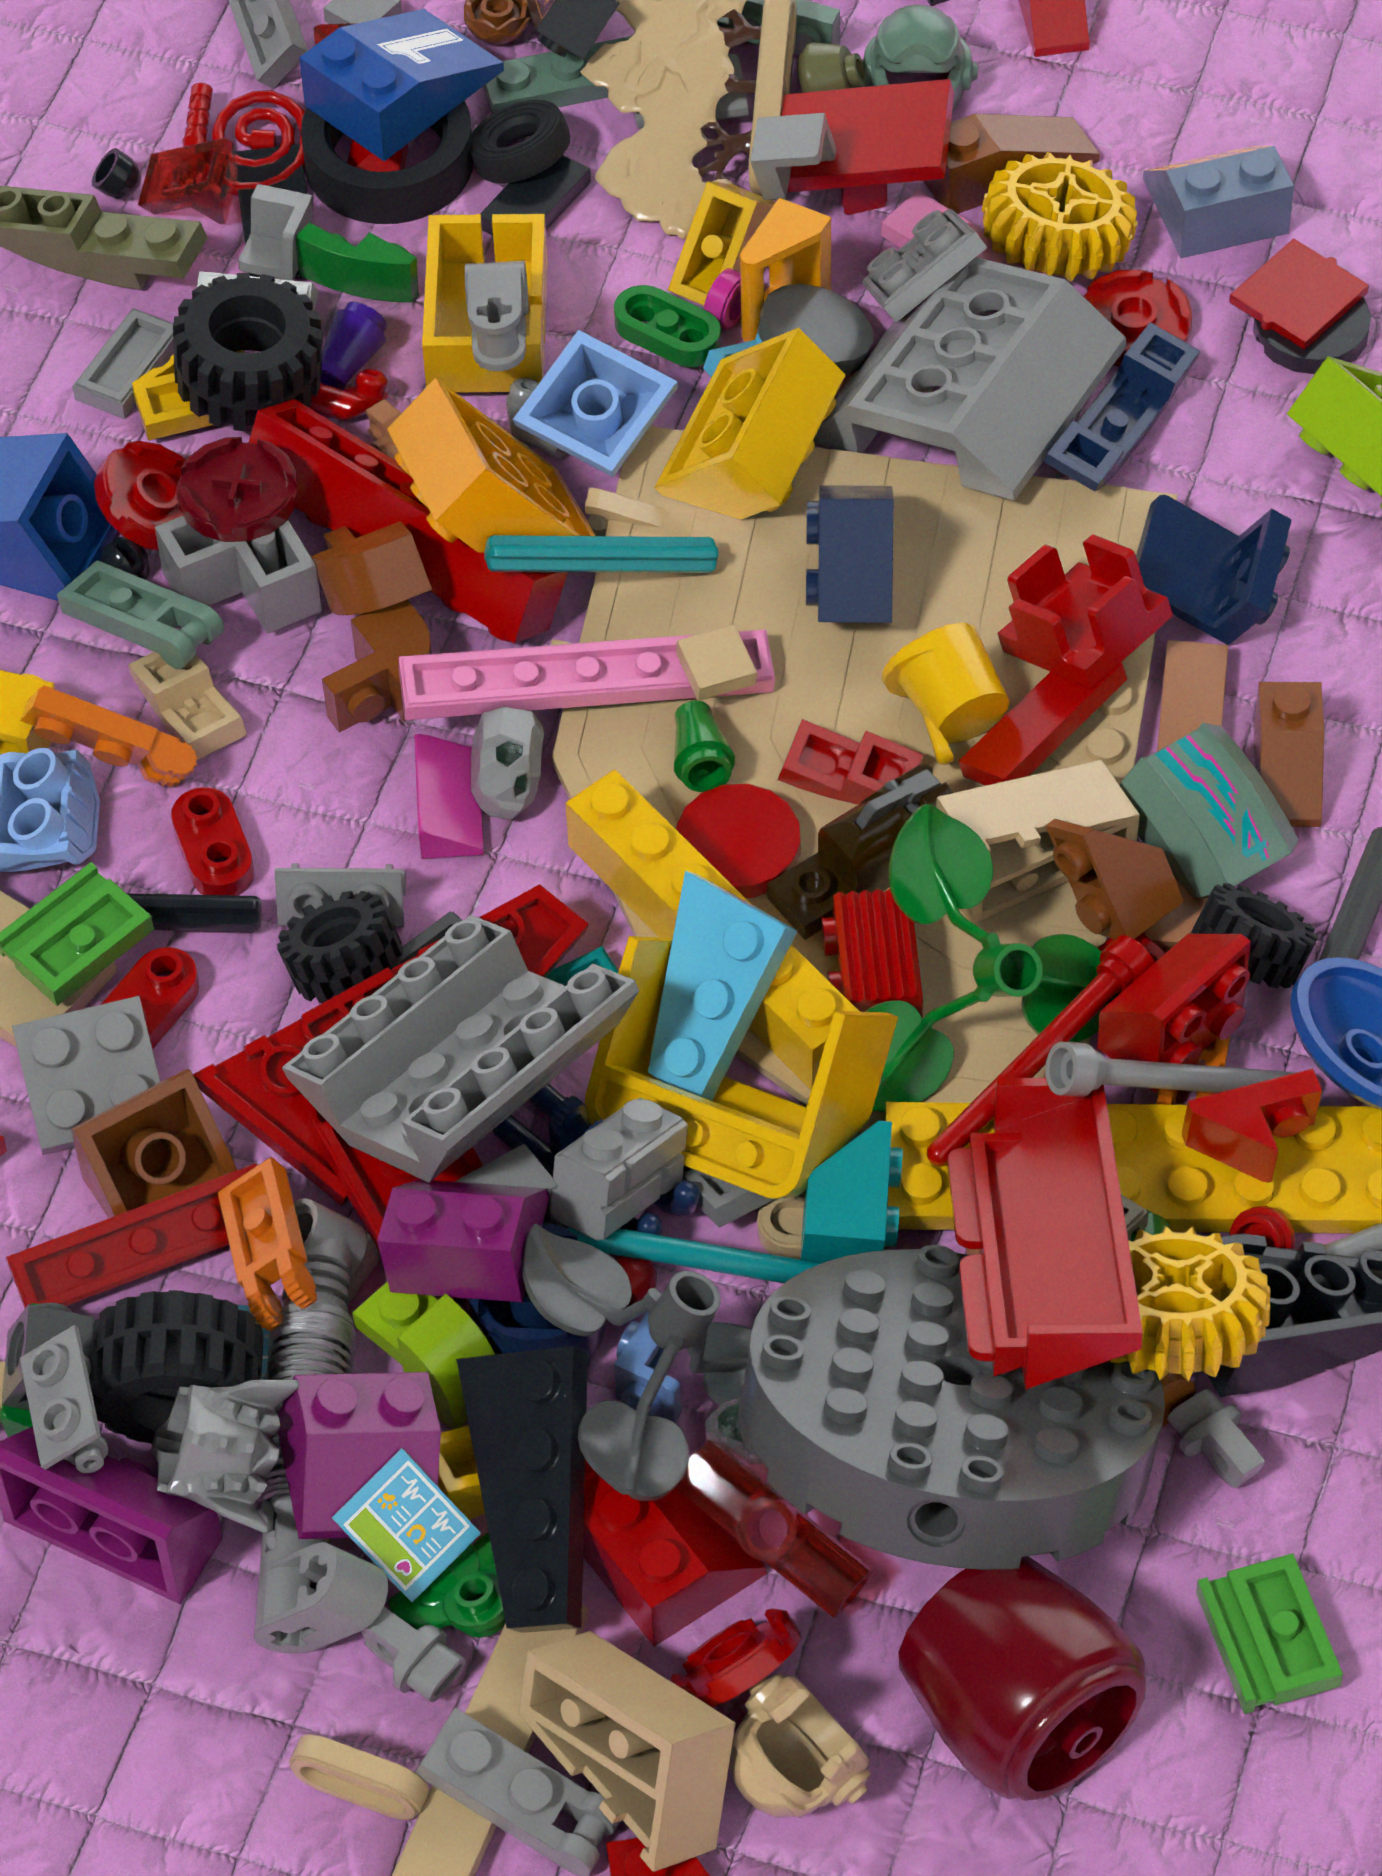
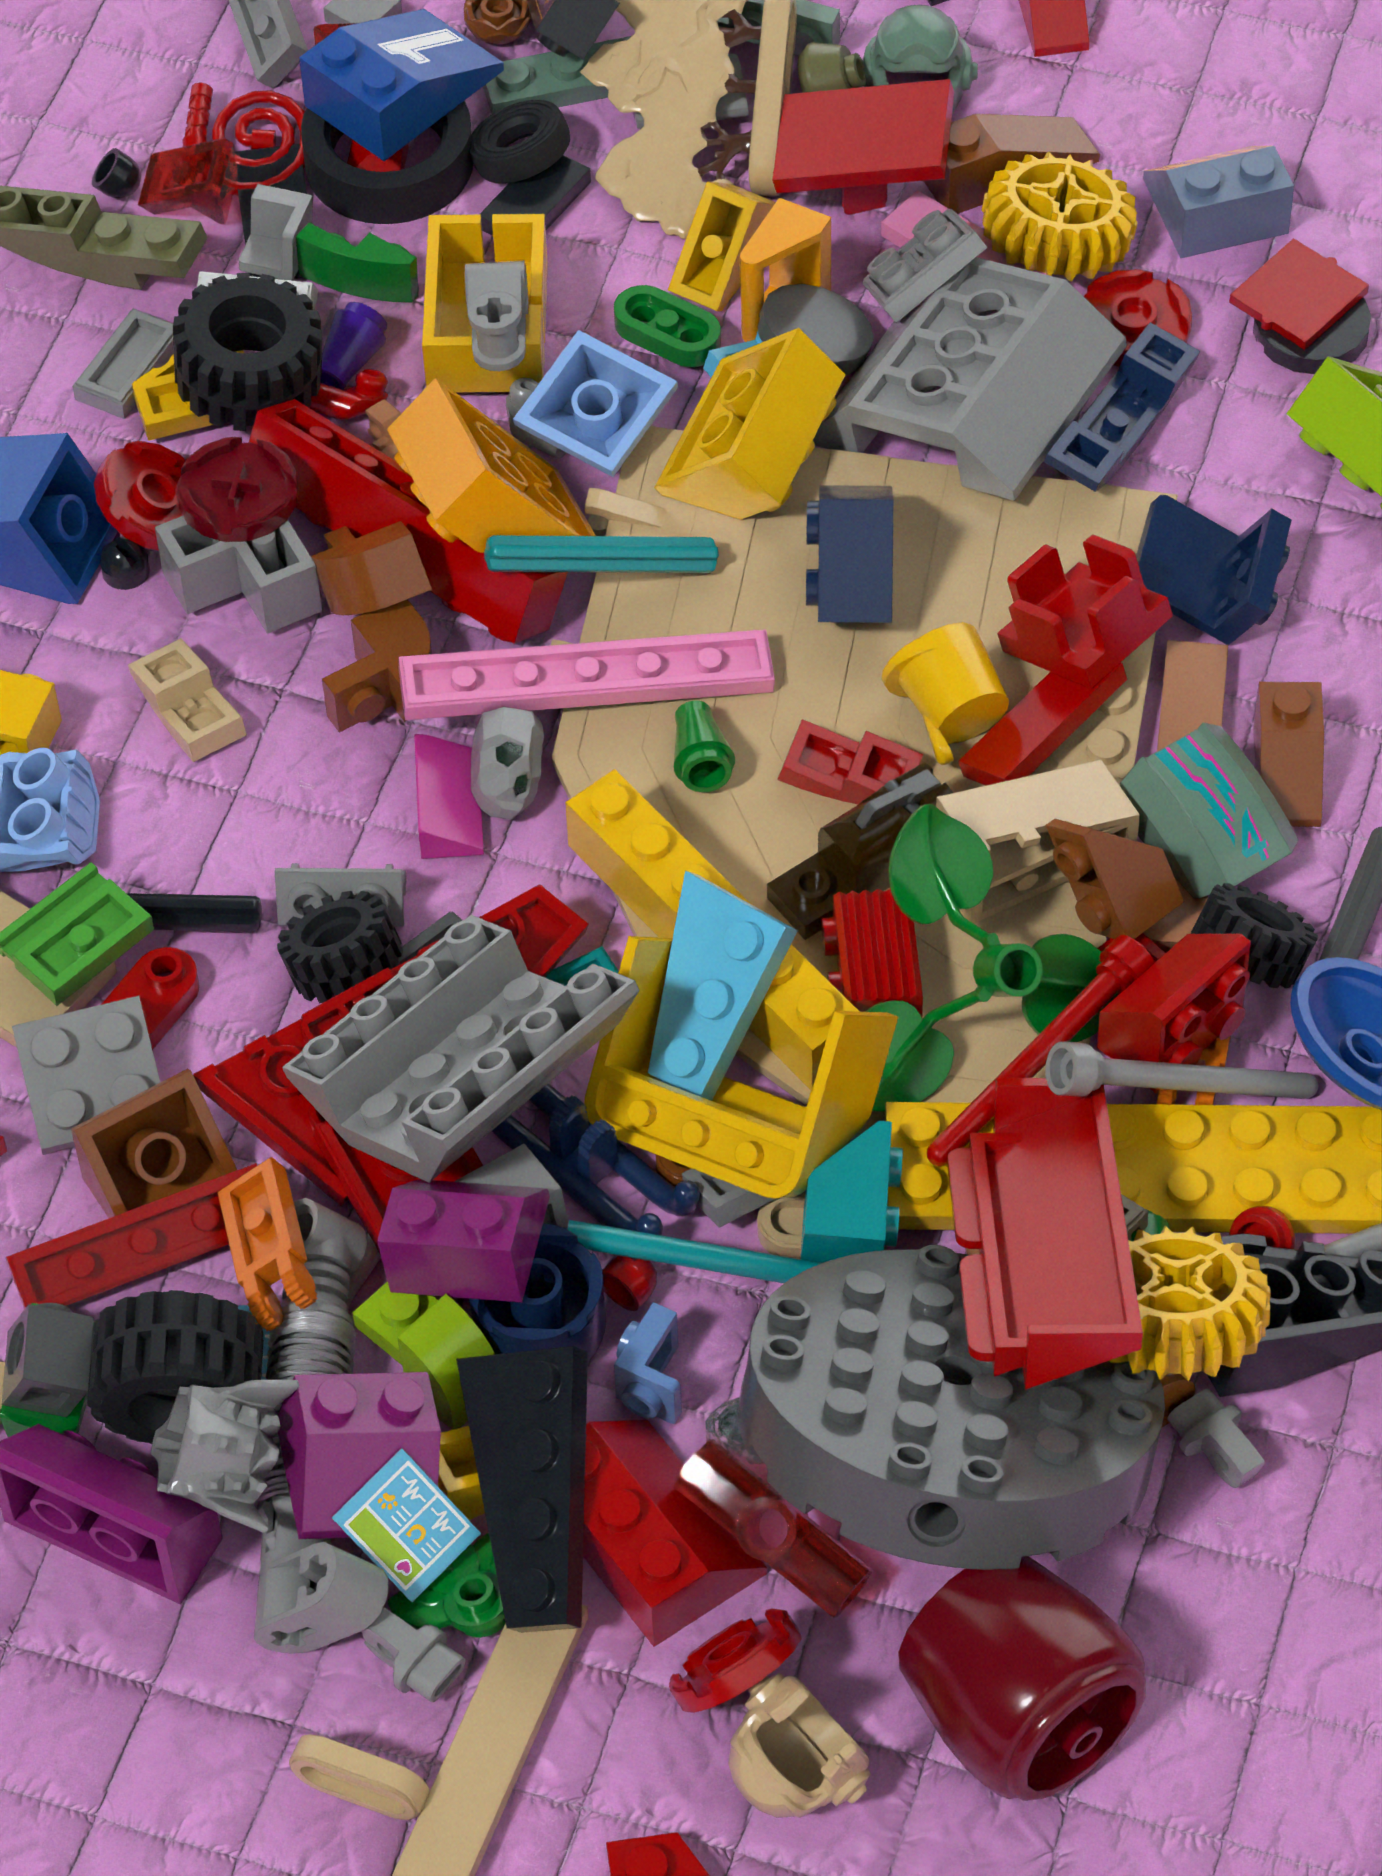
orange hinge [20,685,198,788] -> none
light grey hinge [20,1325,108,1473] -> none
sand green plate [57,560,224,669] -> none
red plate [171,787,254,895] -> none
light grey plate [415,1708,620,1876] -> none
tan wedge [519,1631,736,1872] -> none
dark grey plant [522,1224,752,1501] -> none
light grey brick [550,1098,688,1241] -> none
tan tile [676,624,757,701] -> none
red tile [676,784,801,898] -> none
dark pink tile [704,268,741,330] -> none
light grey panel [750,113,837,200] -> none
red slope [1181,1068,1322,1183] -> none
bright green plate [1196,1553,1343,1714] -> none

